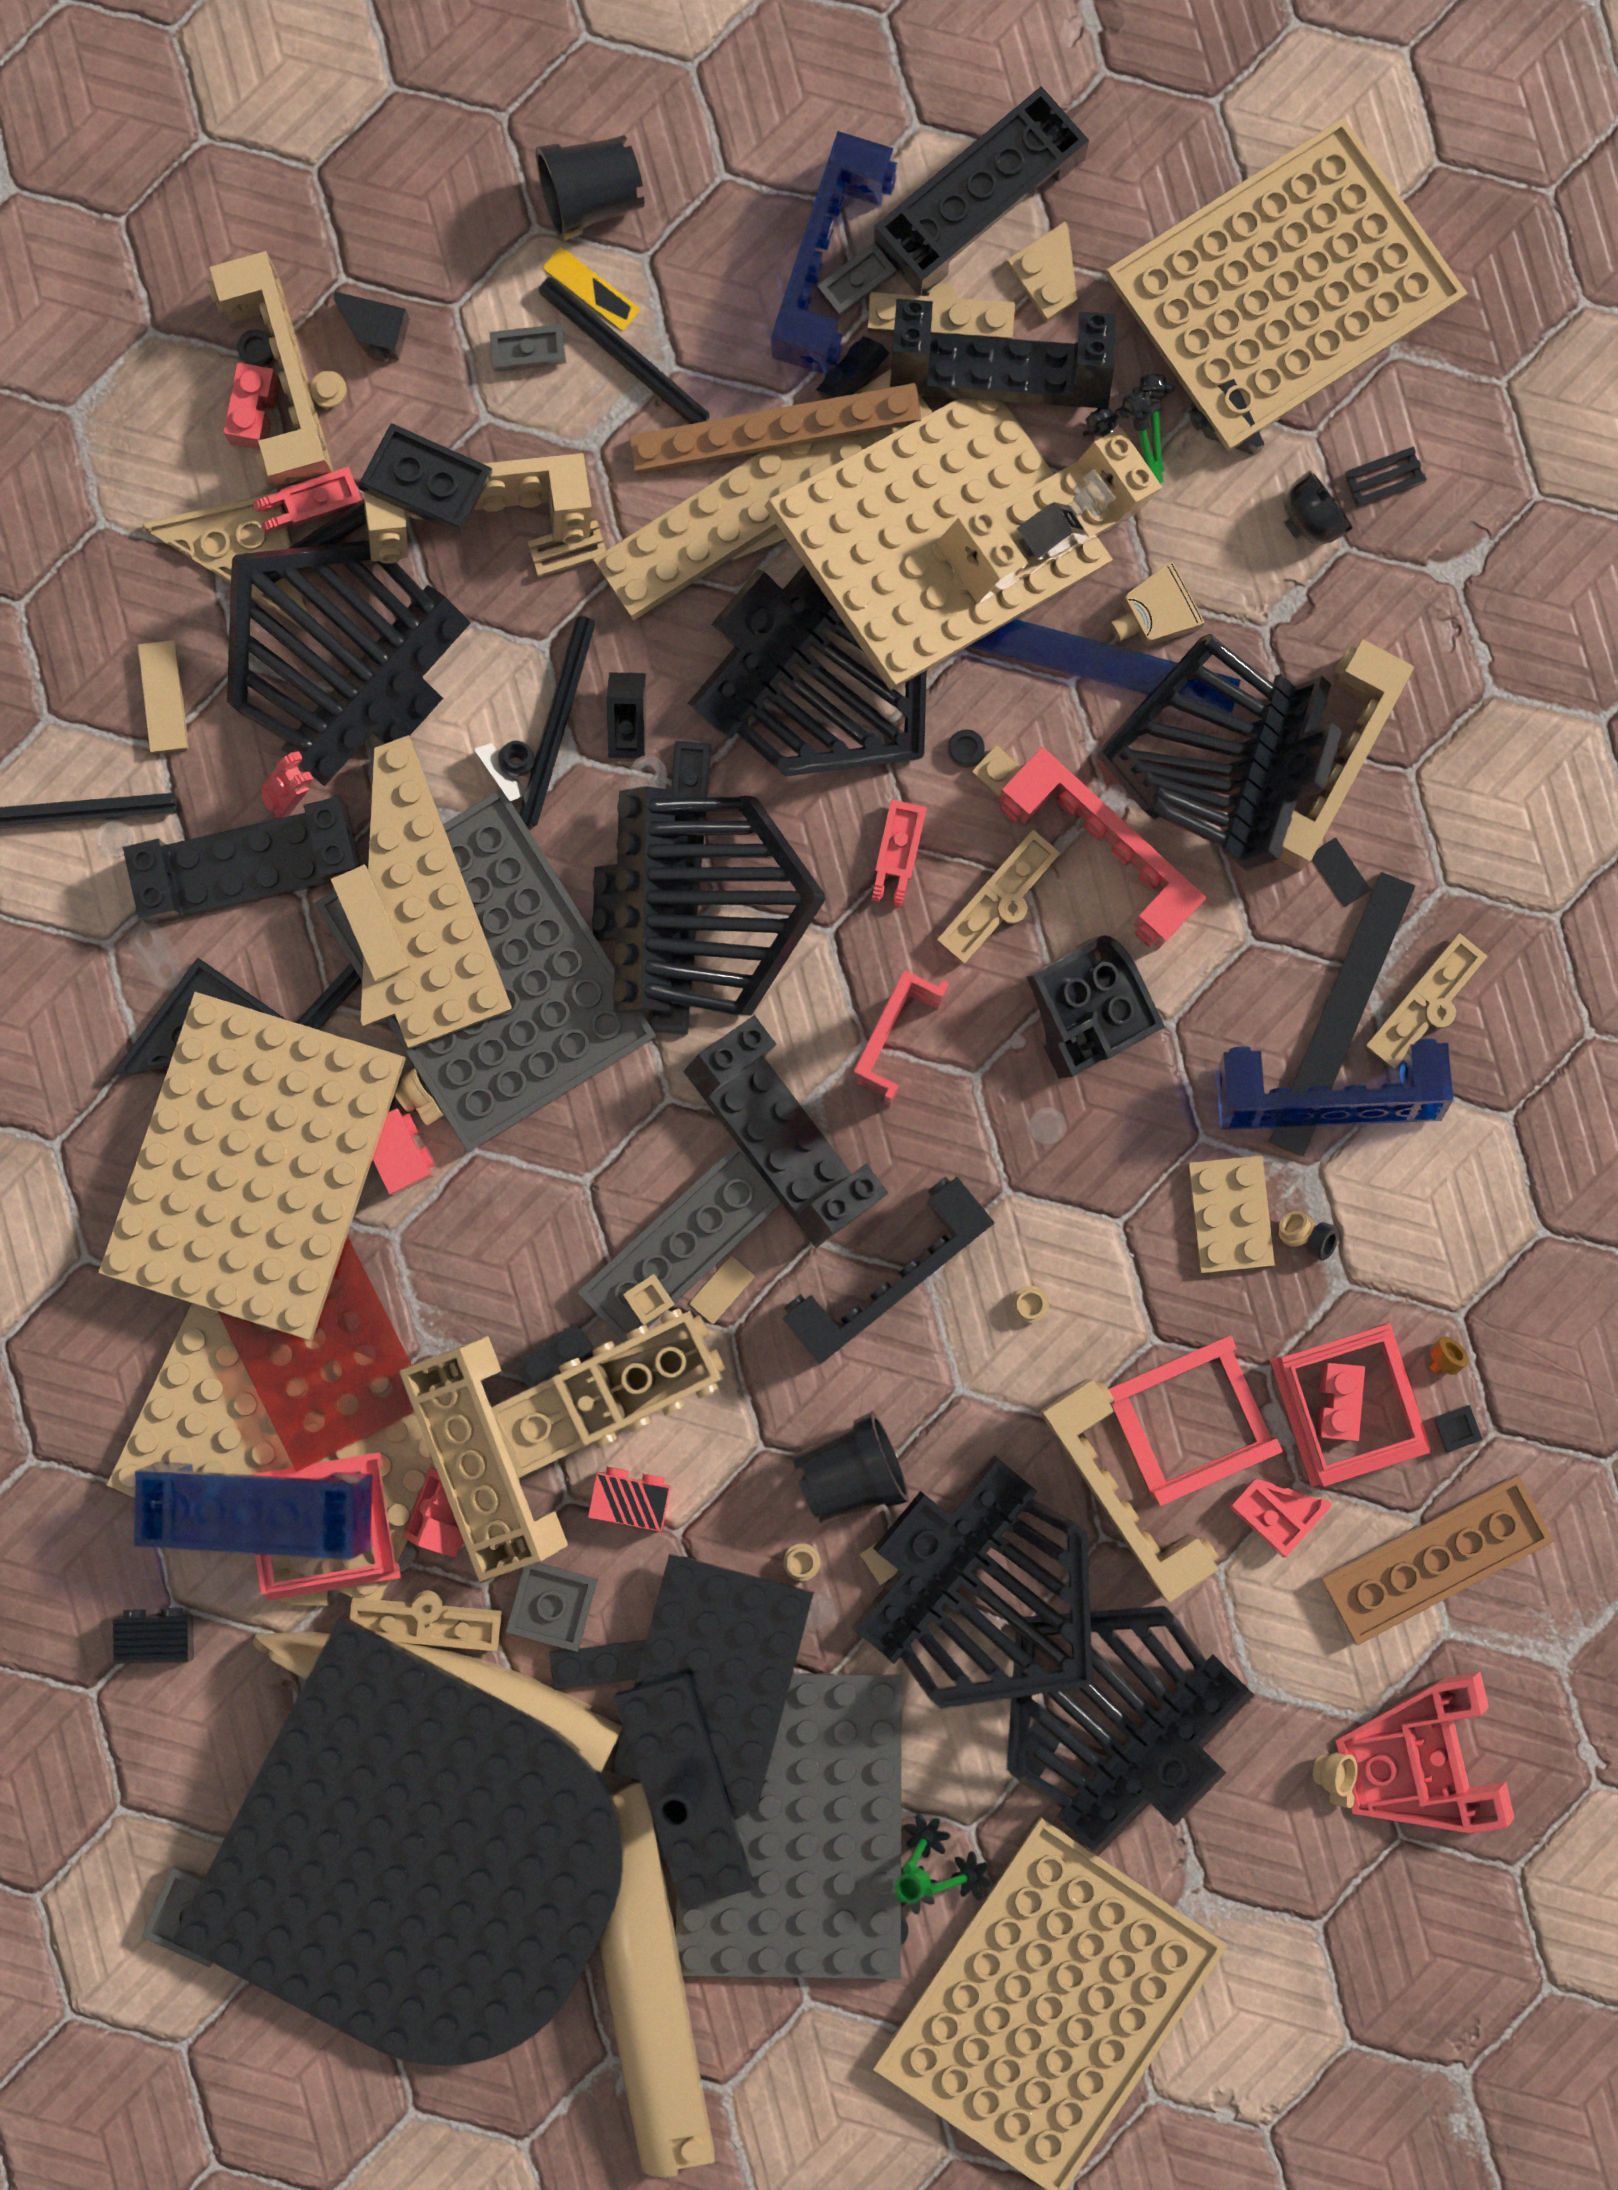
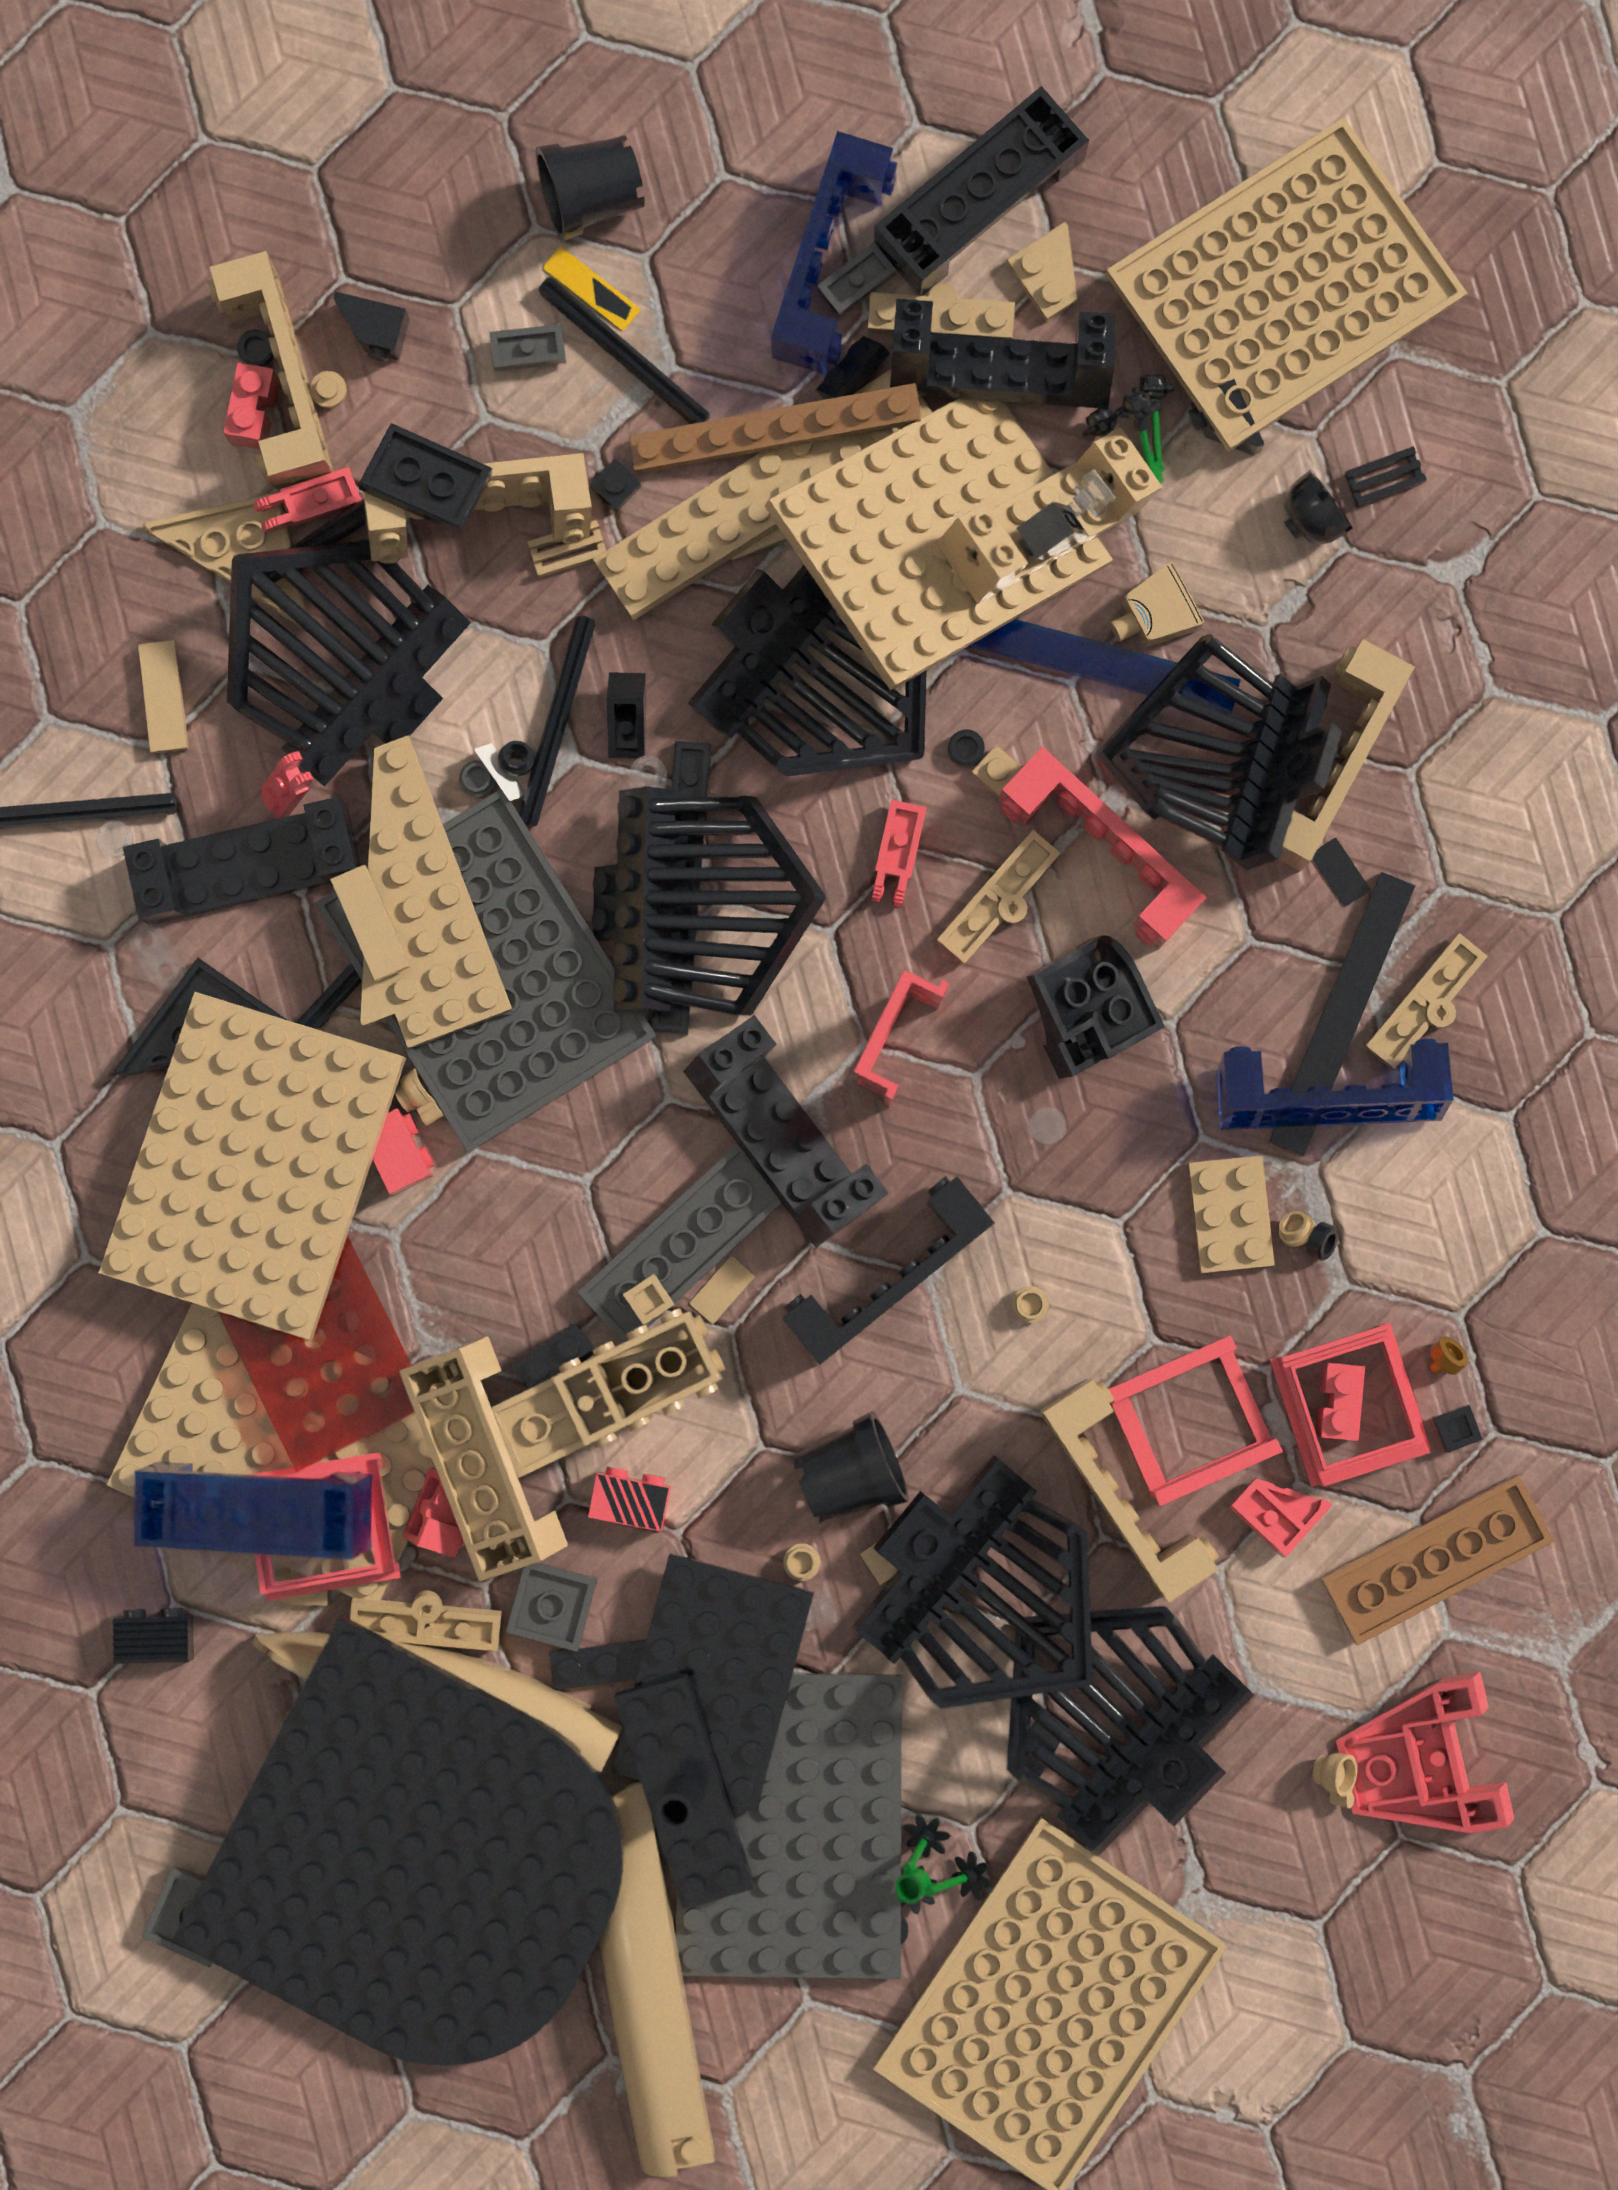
none -> dark grey plate [459,760,496,797]
none -> black plate [590,459,642,512]

